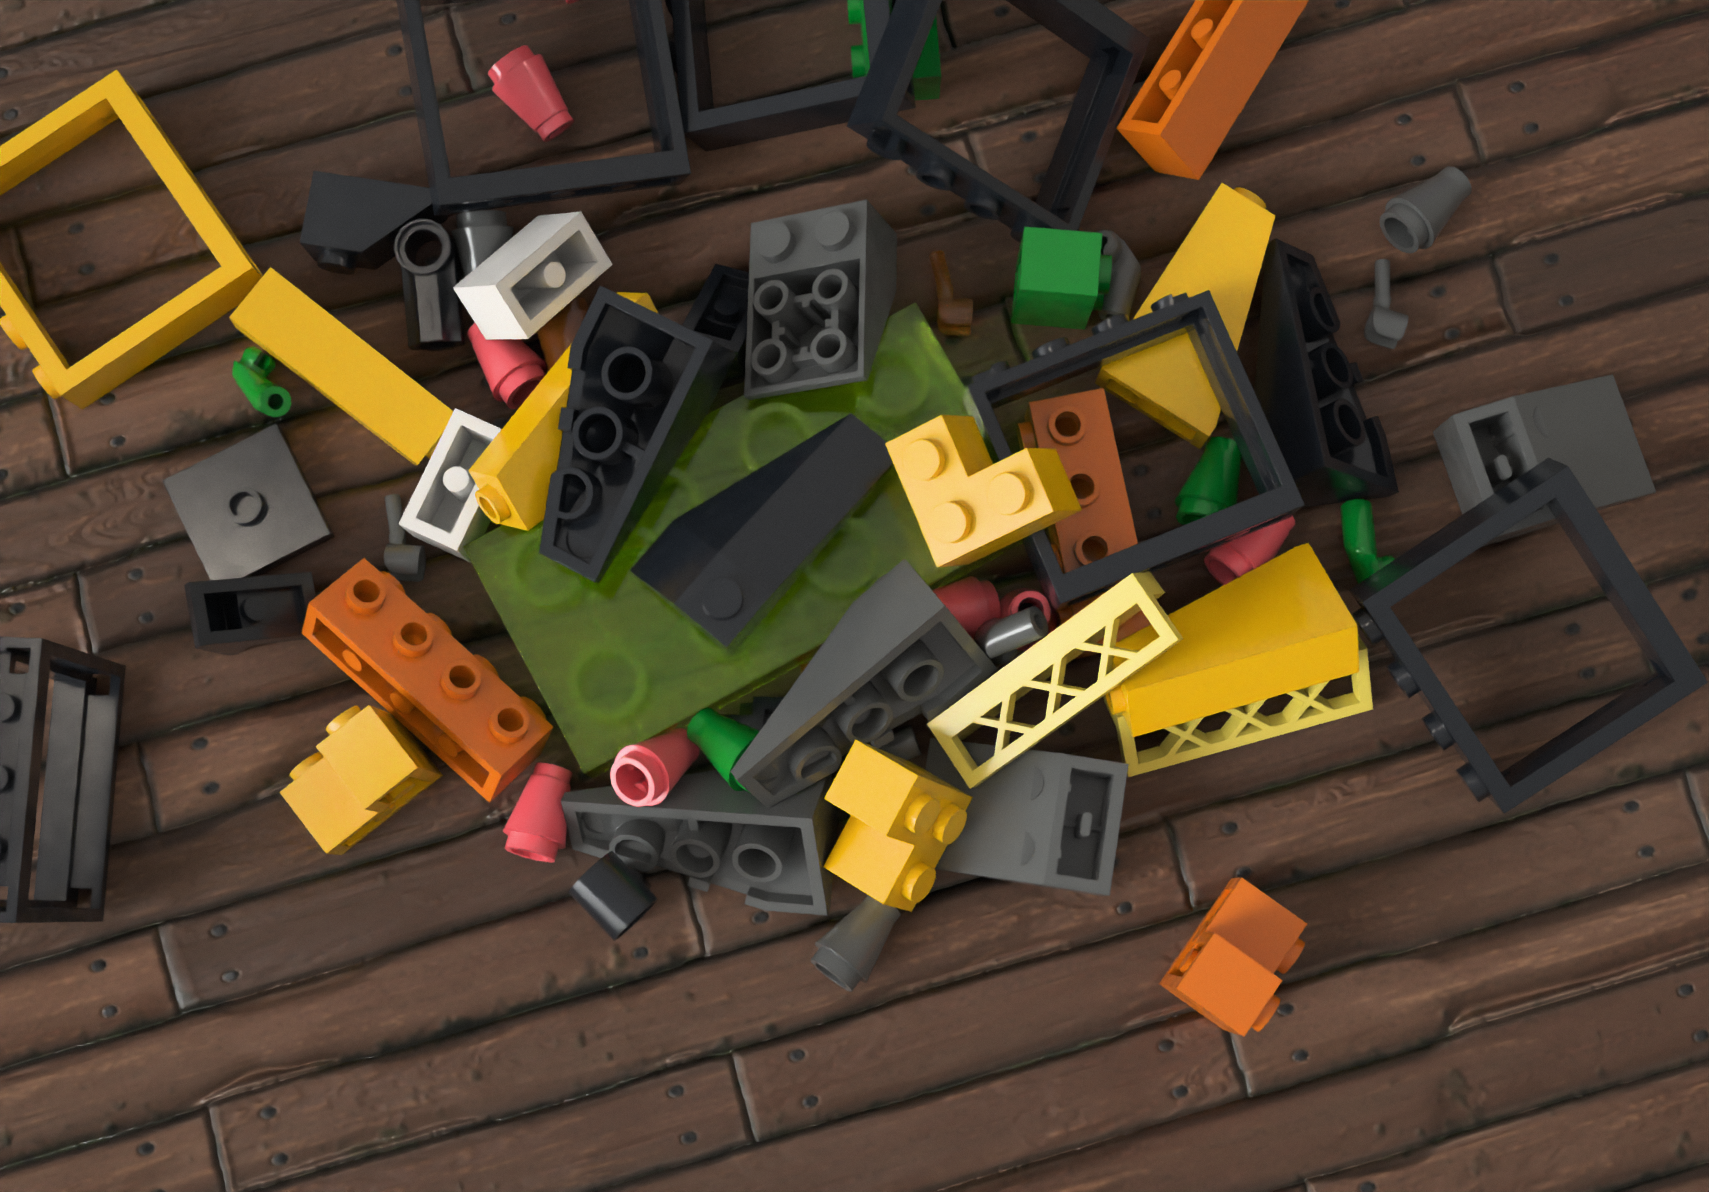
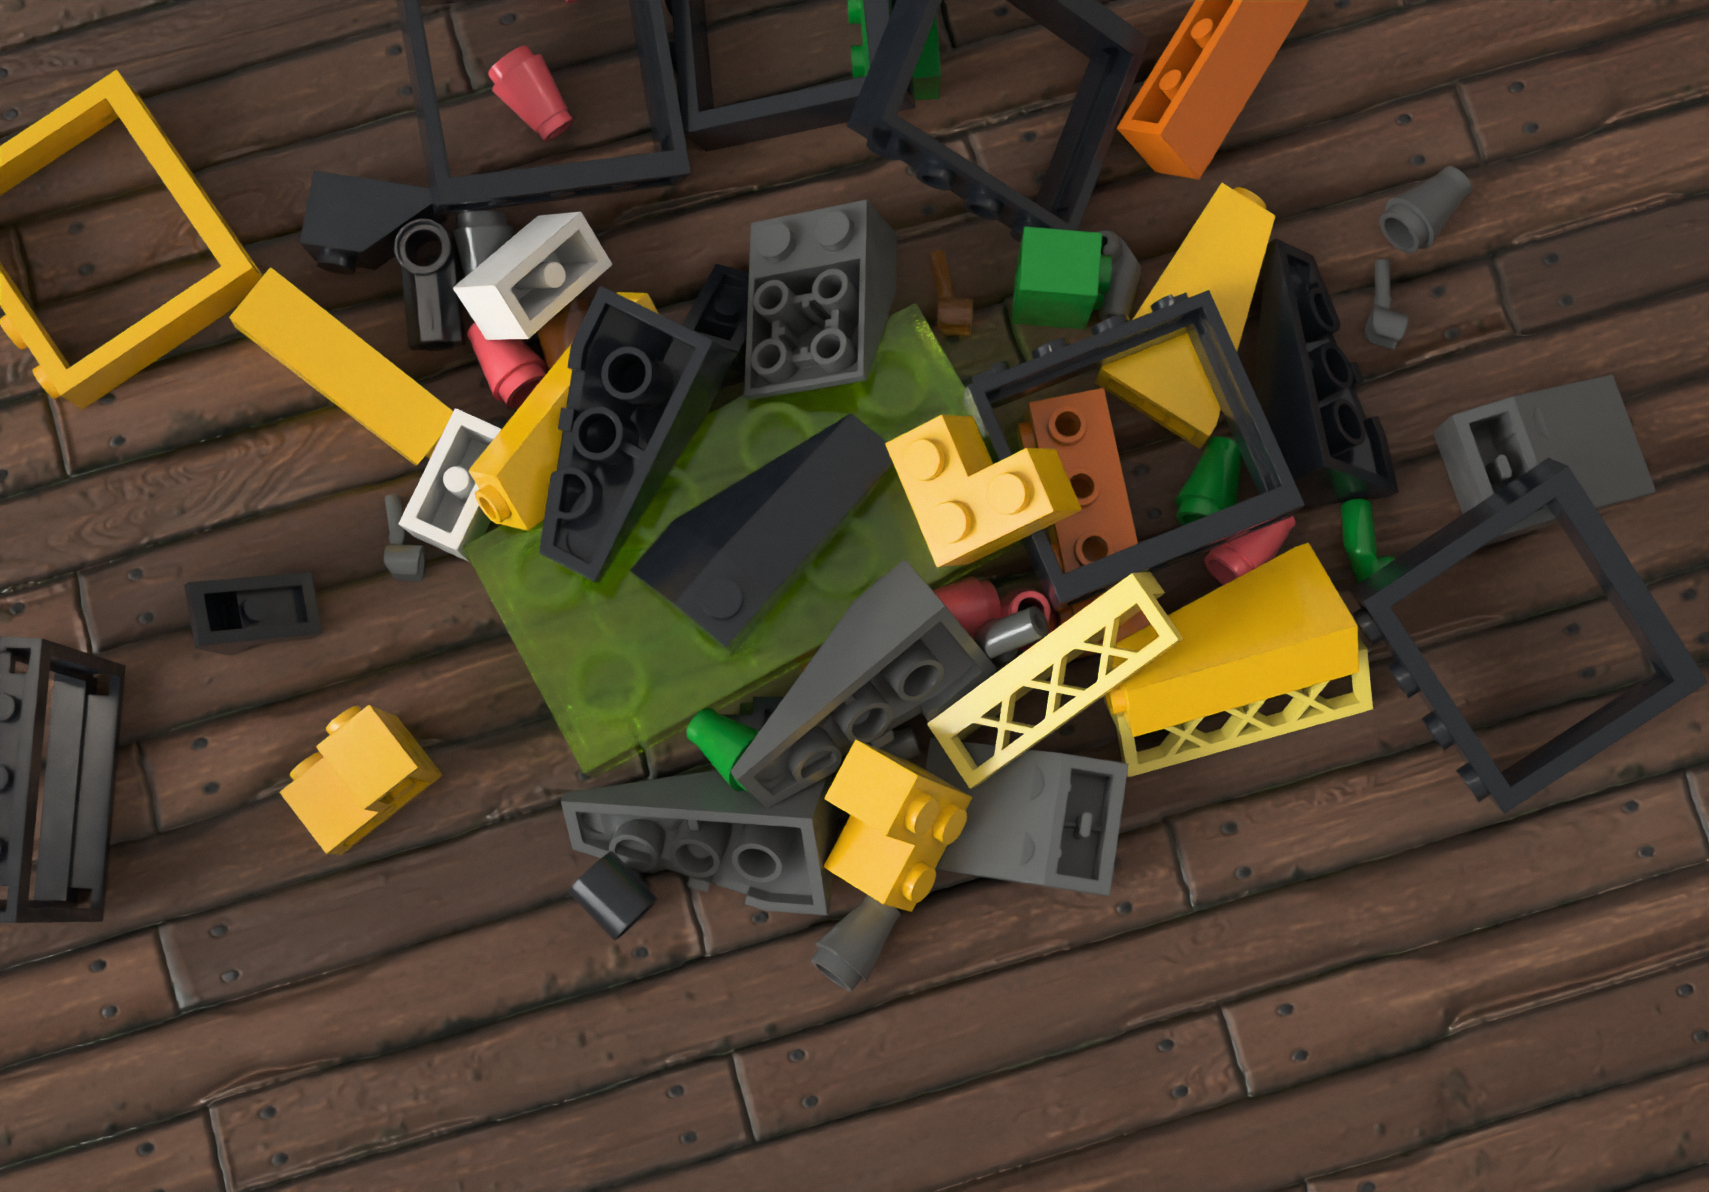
plate [162,423,335,580] -> none
green arm [232,346,292,417] -> none
orange brick [302,558,553,803] -> none
coral cone [503,762,573,863] -> none
coral cone [610,728,699,807] -> none
orange brick [1159,877,1307,1037] -> none

